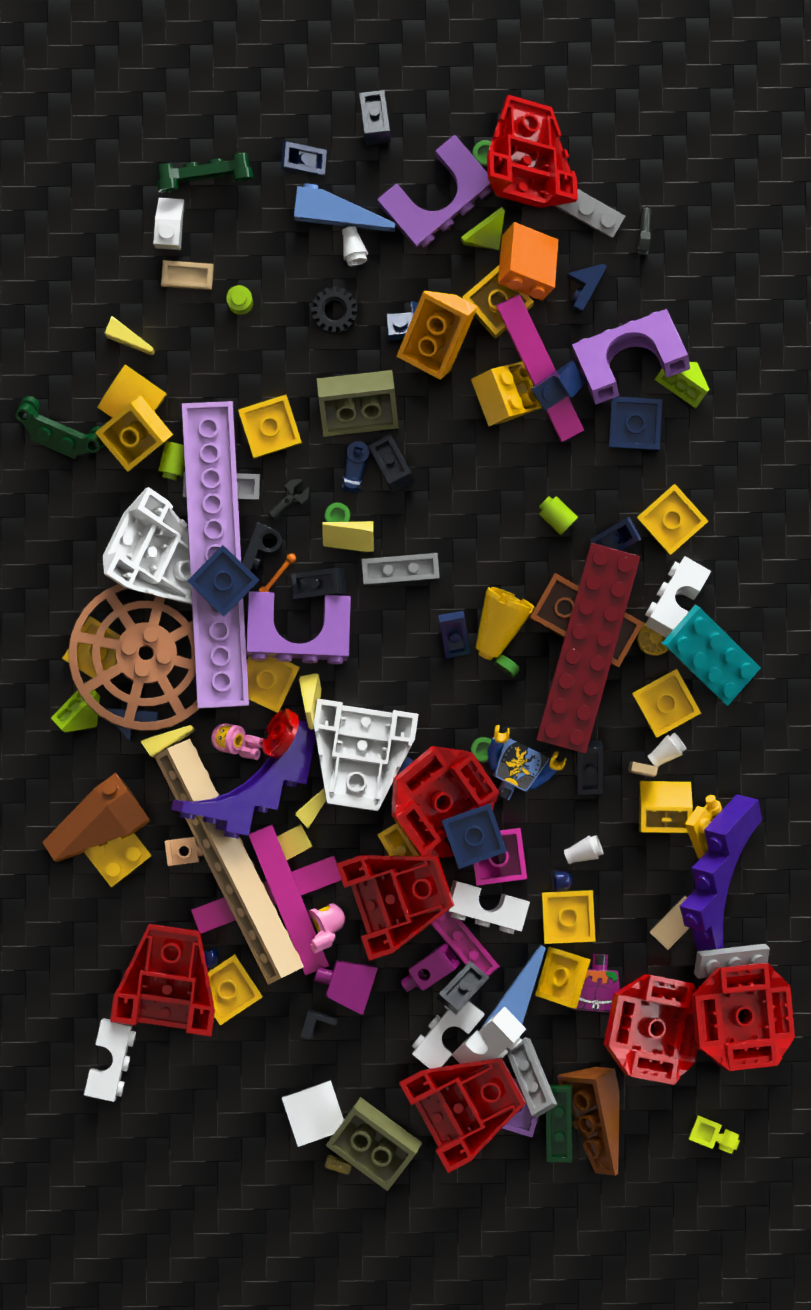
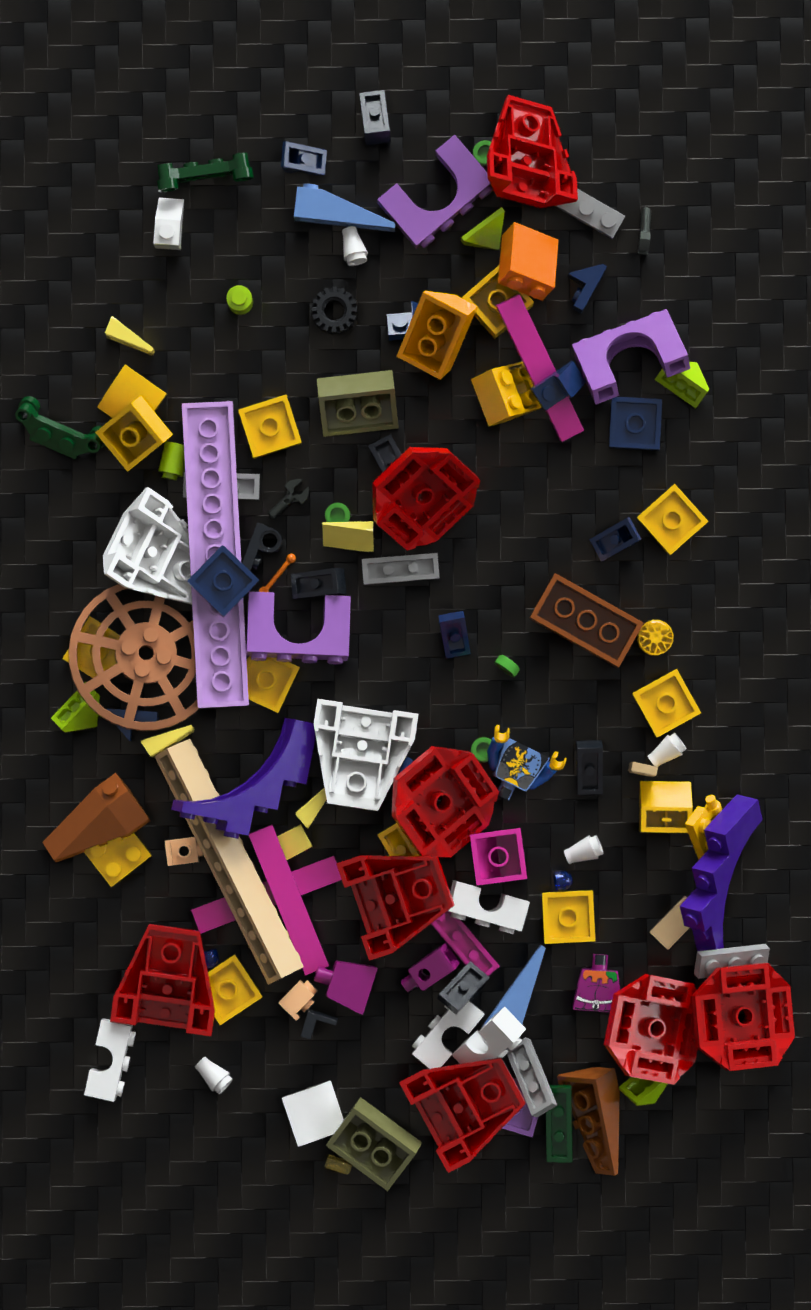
tan tile [161,260,214,290] -> none
bright pink piece [211,723,264,760] -> none
red tile [262,709,299,759] -> none
light yellow slope [299,674,321,730] -> none
bright pink piece [309,904,345,954] -> none
dark blue piece [341,441,369,492] -> none
dark blue plate [442,803,507,869] -> none
yellow cone [475,587,534,660] -> none
yellow plate [535,947,591,1009] -> none
dark red plate [536,543,641,754] -> none
lime brick [539,496,578,535] -> none
white arch [645,556,711,638] -> none
teal plate [662,605,761,706] -> none
neon yellow plate [688,1115,740,1154] -> none
none -> white cone [195,1057,233,1094]
none -> light nougat brick [278,980,318,1021]
none -> red piece [372,447,481,551]
none -> lime slope [619,1077,668,1106]

